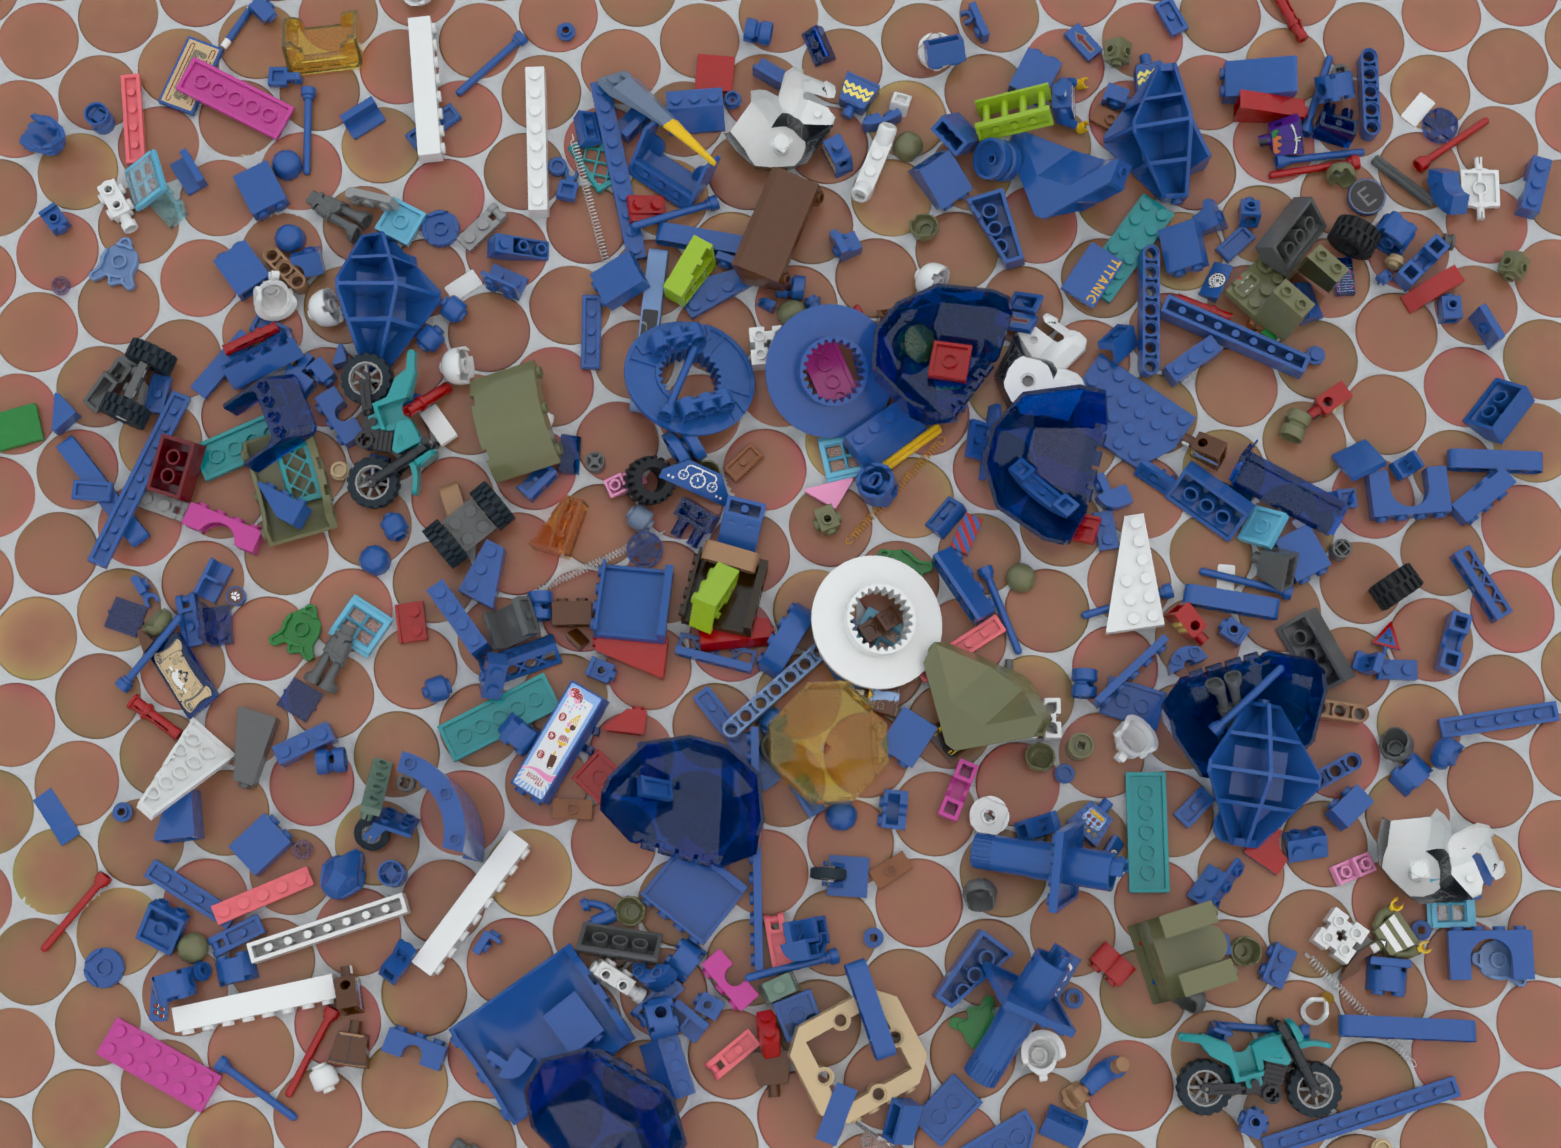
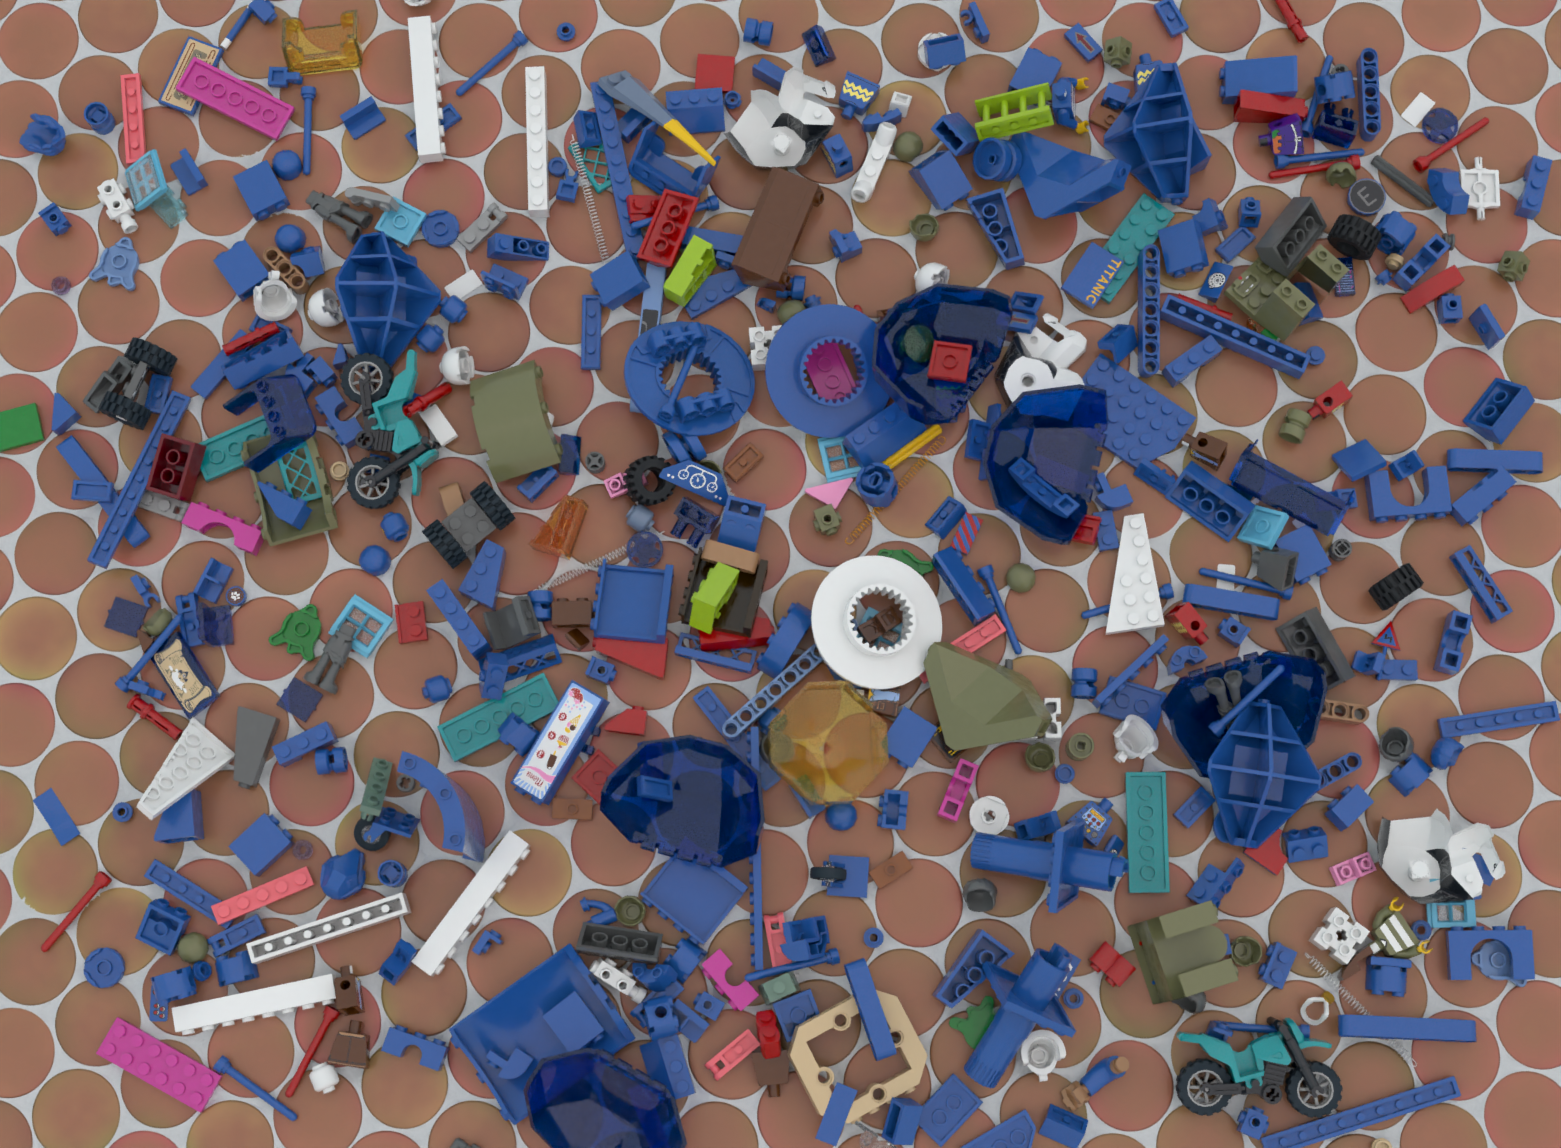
none -> blue plate [128,679,166,701]
none -> red slope [637,189,700,268]

